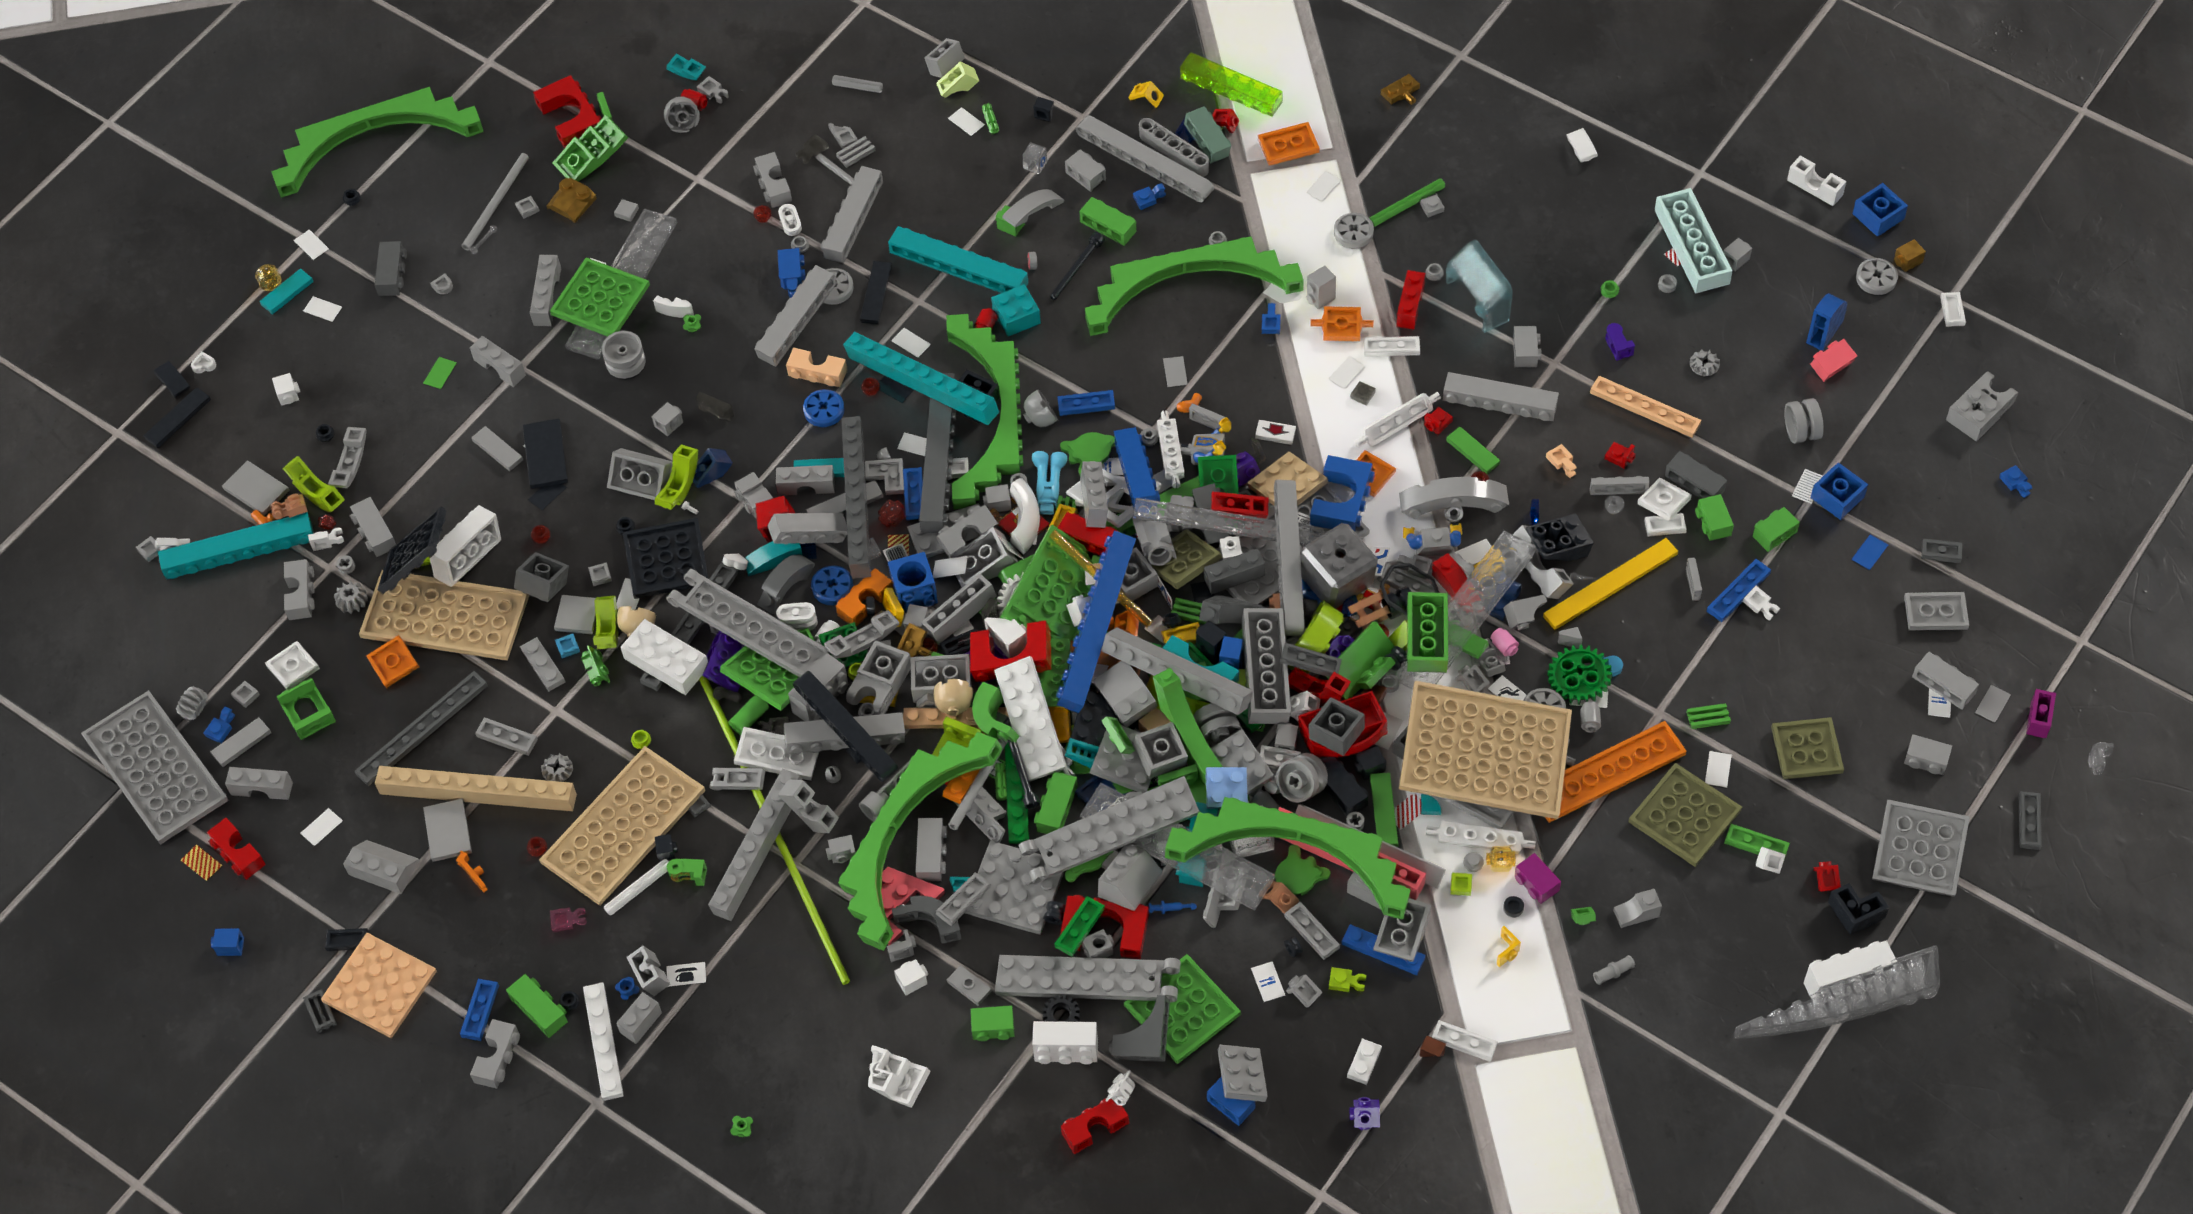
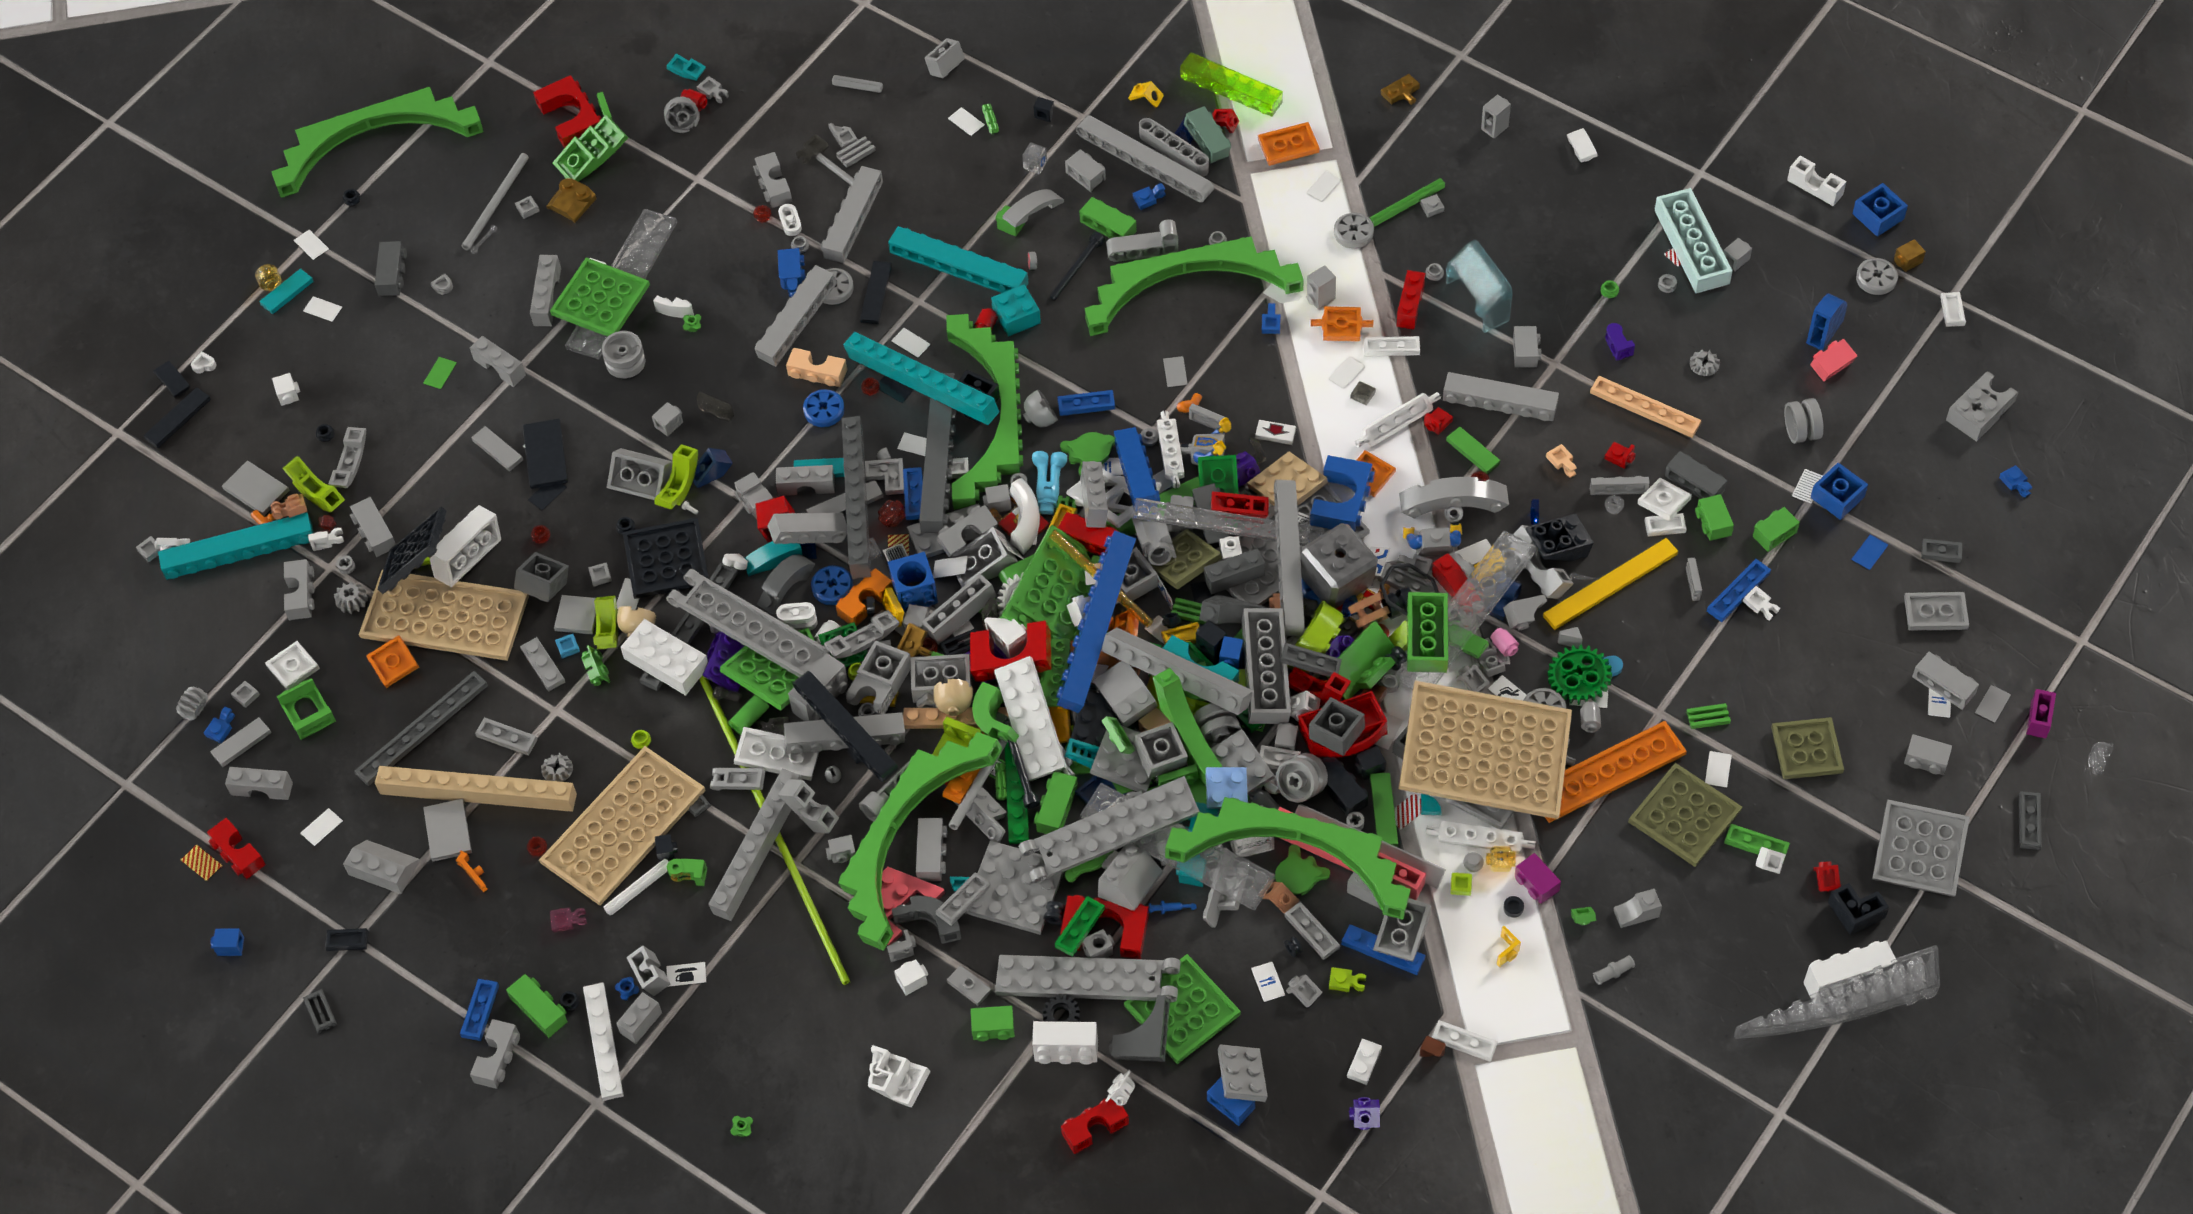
light grey plate [81,690,229,845] -> none
light nougat plate [321,933,437,1039] -> none
light grey tile [614,199,639,222] -> none
yellowish green arch [937,61,979,98] -> none
none -> light grey beam [1106,220,1178,262]
none -> light grey brick [1481,94,1511,138]

